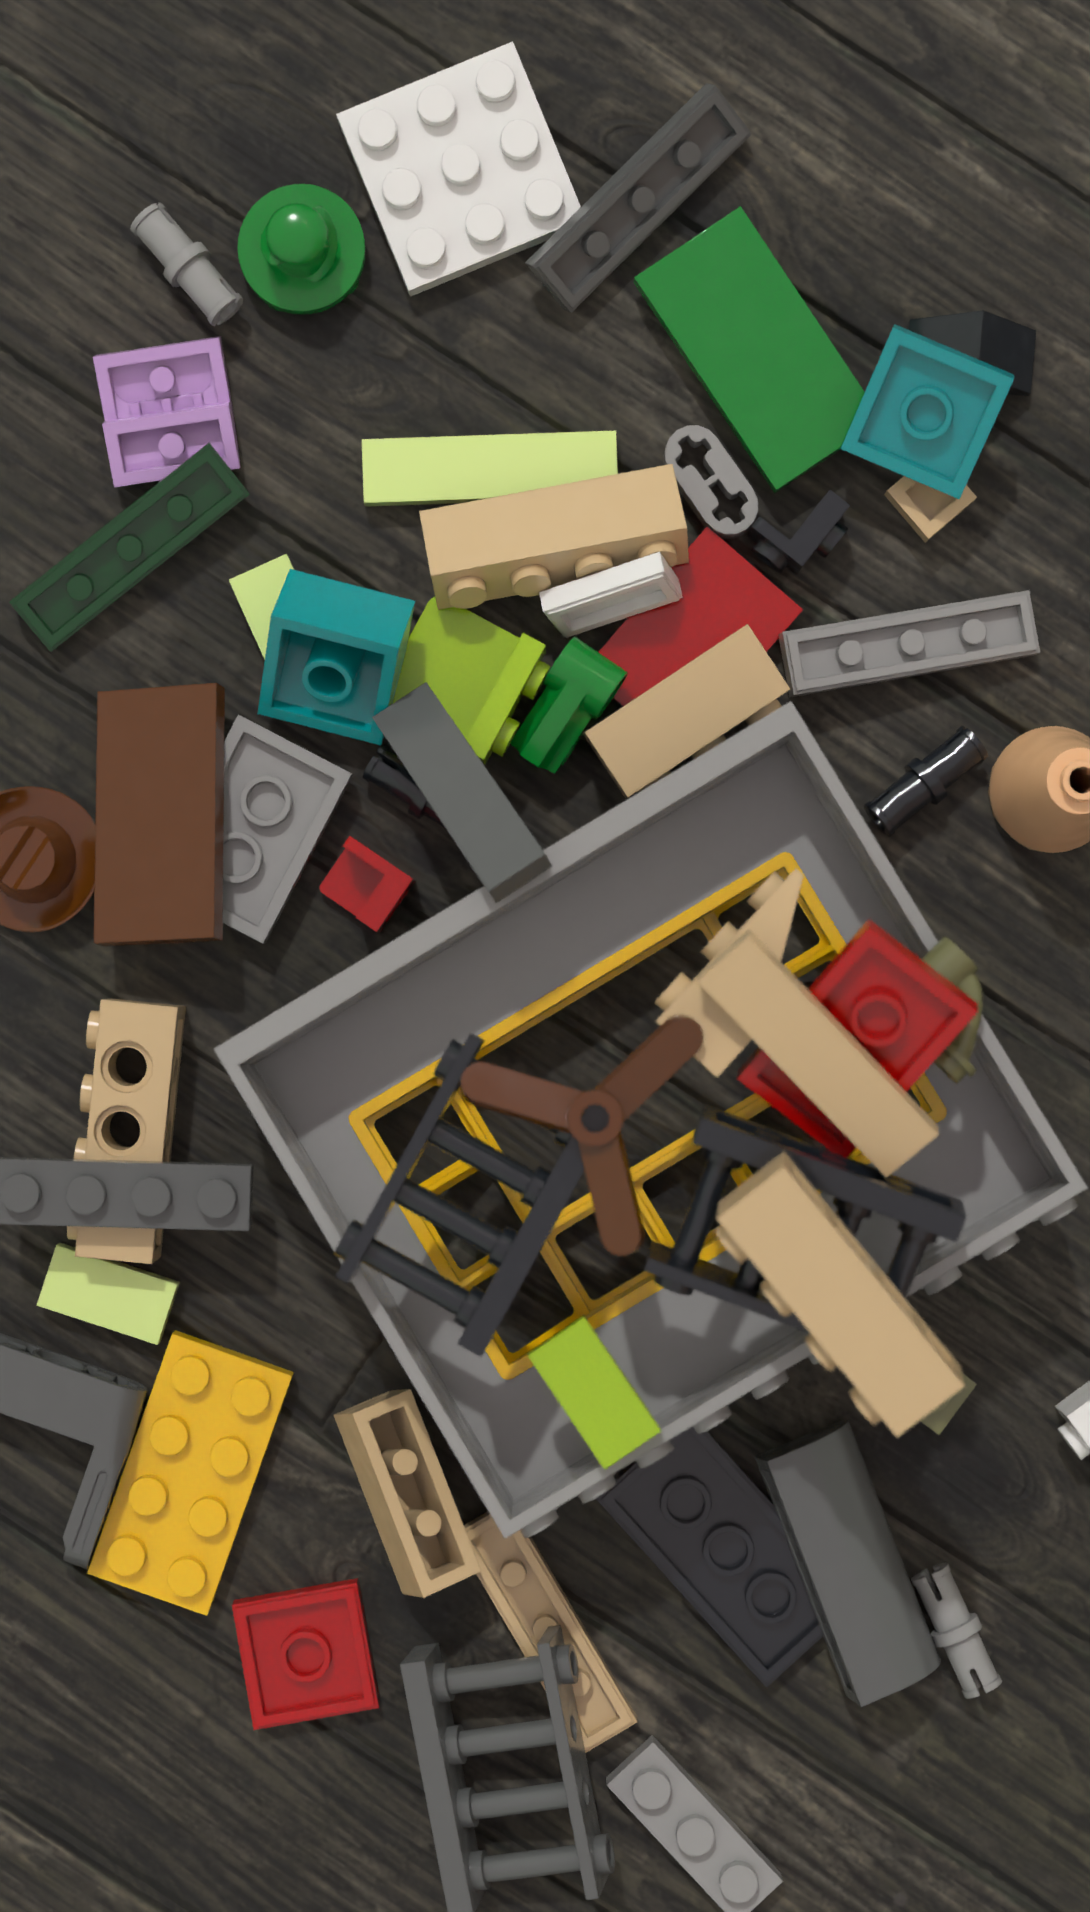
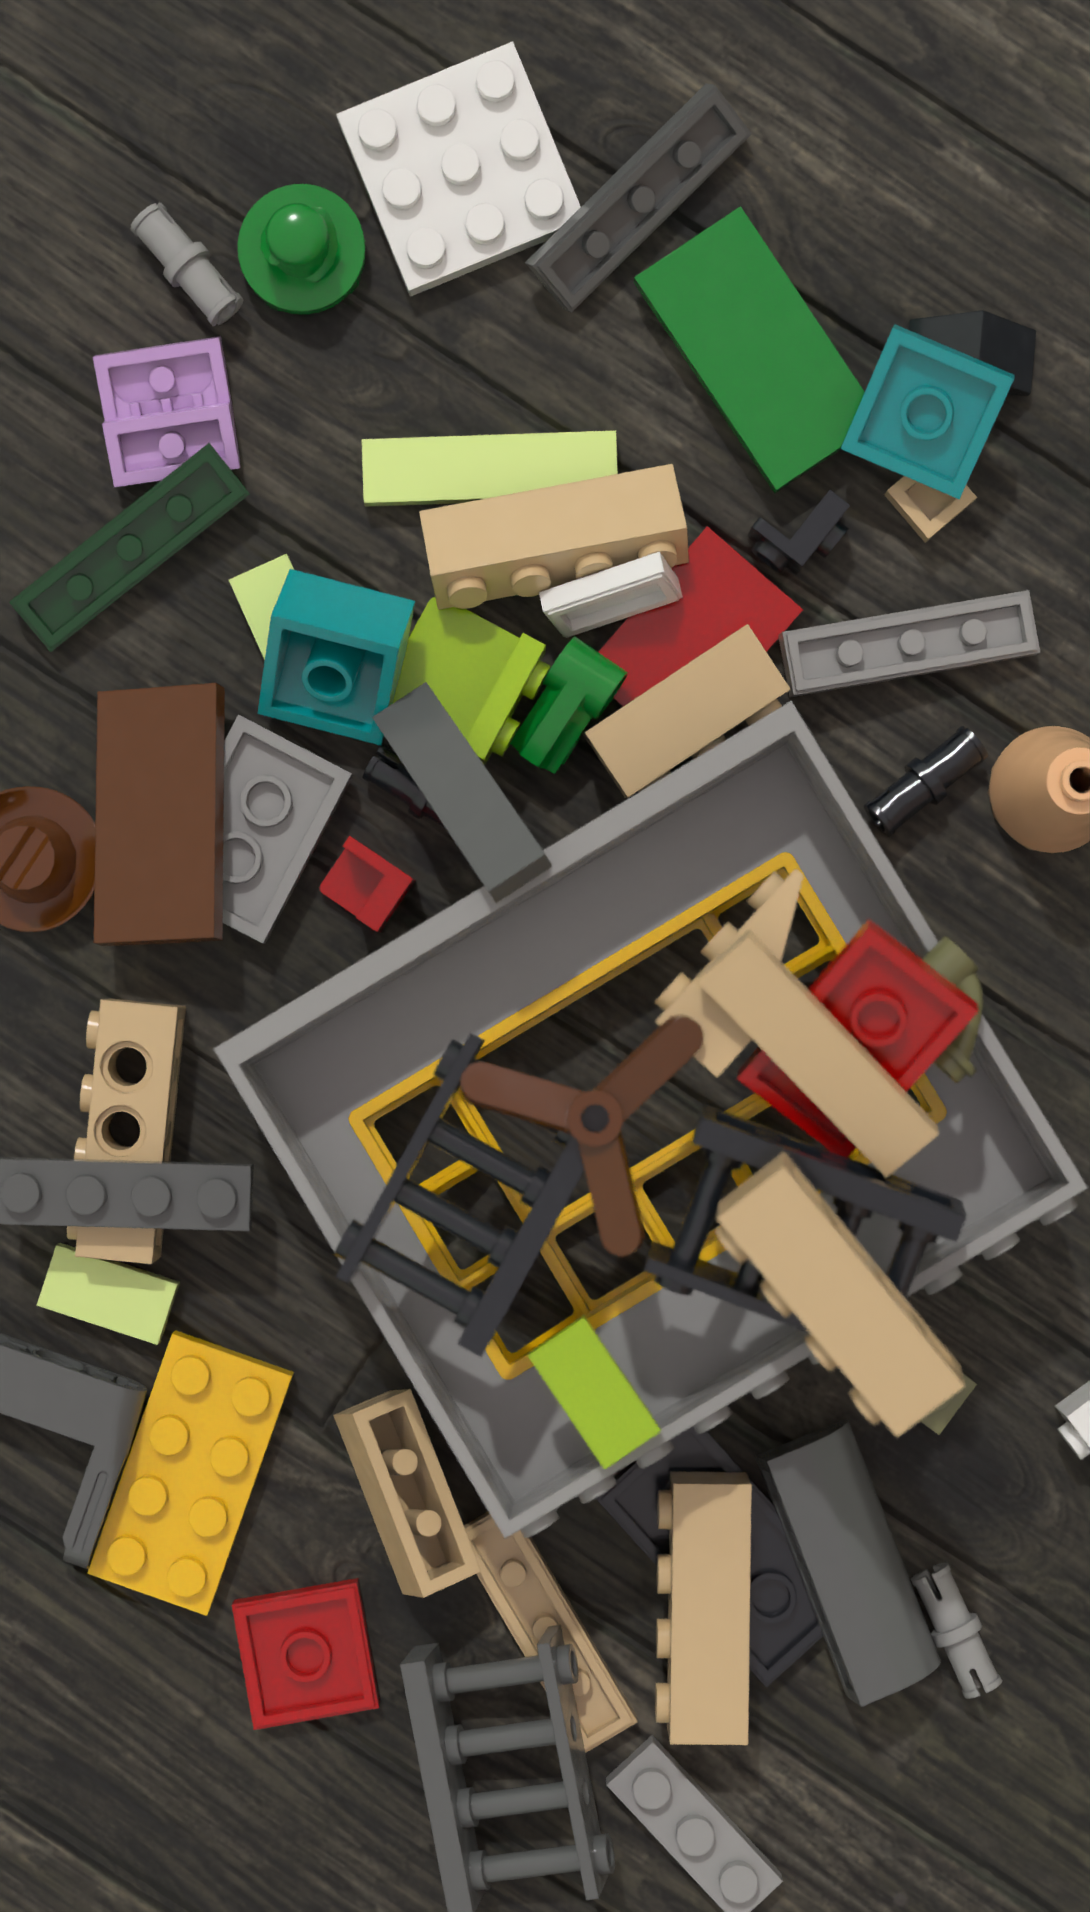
light grey beam [664,425,758,539] -> none
none -> tan brick [655,1472,752,1745]

